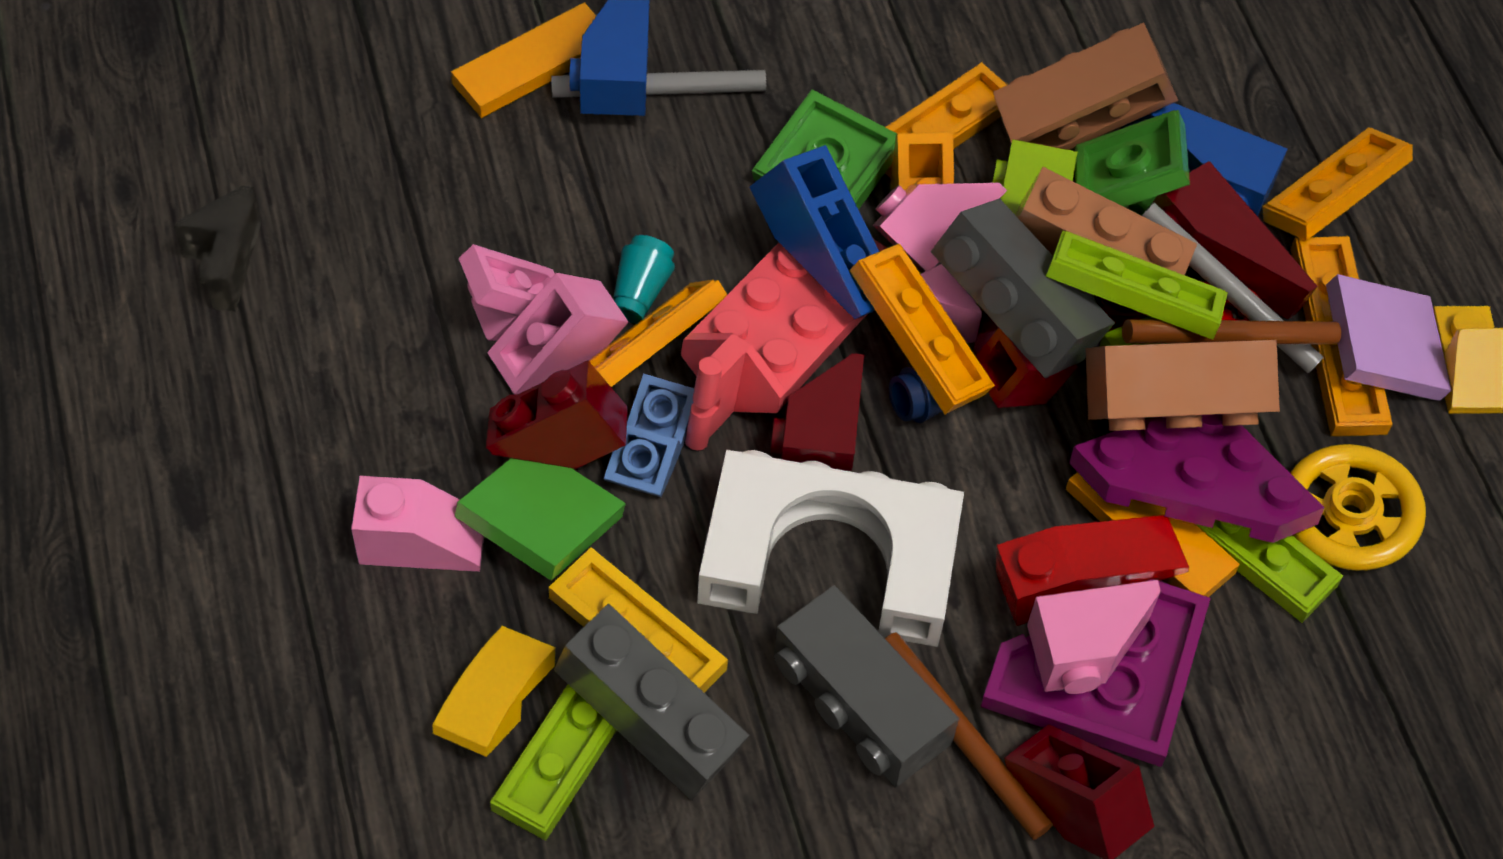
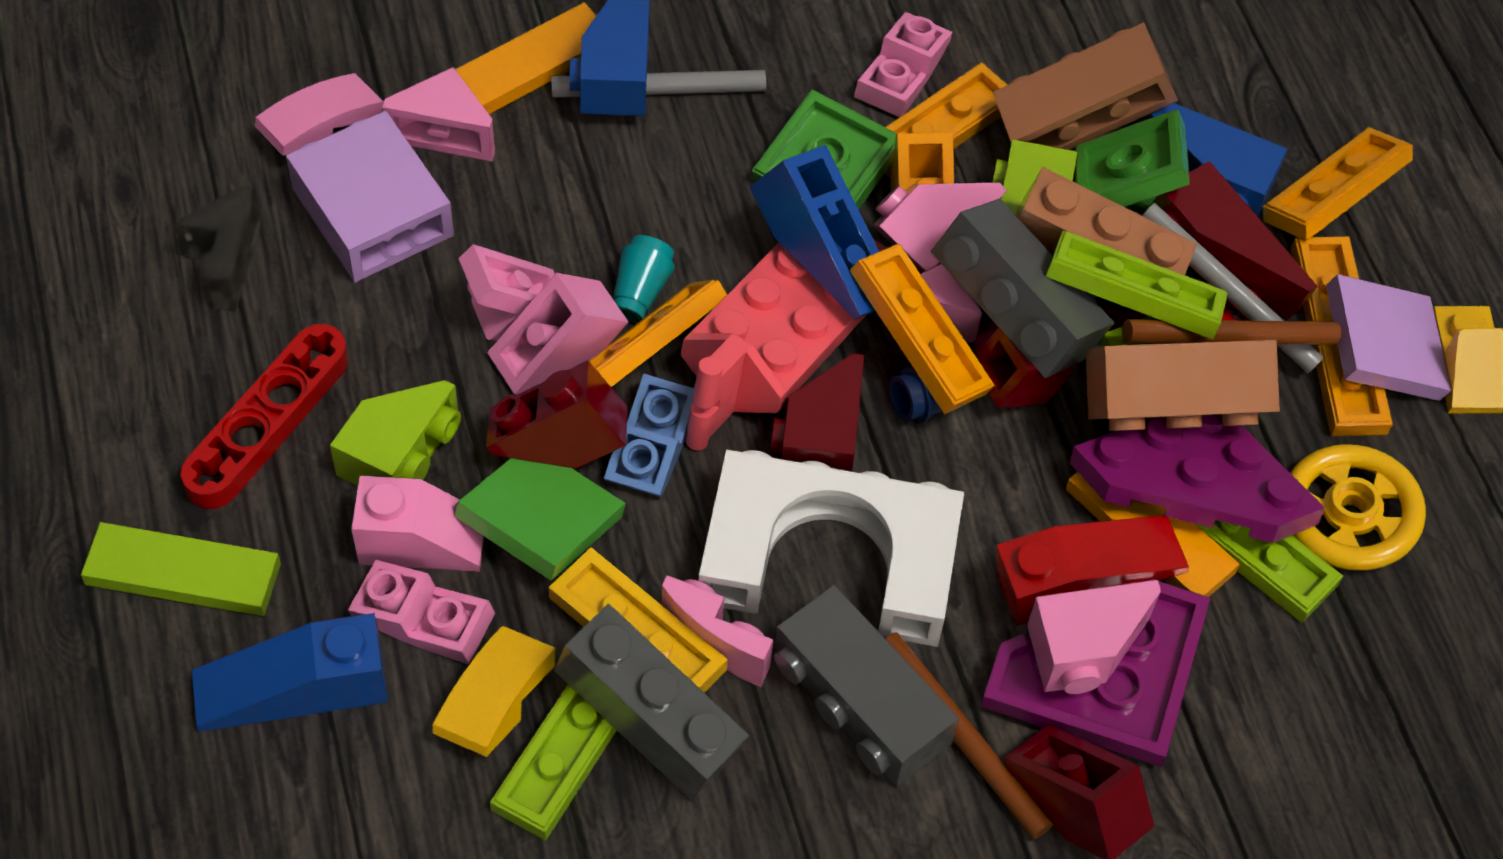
none -> lime tile [81,522,281,617]
none -> red beam [181,324,349,509]
none -> blue slope [192,613,388,732]
none -> bright pink slope [255,73,383,156]
none -> lavender brick [286,111,454,283]
none -> lime slope [330,380,461,486]
none -> bright pink slope [348,560,495,664]
none -> bright pink slope [382,67,495,161]
none -> bright pink slope [662,575,773,687]
none -> bright pink slope [854,12,953,117]

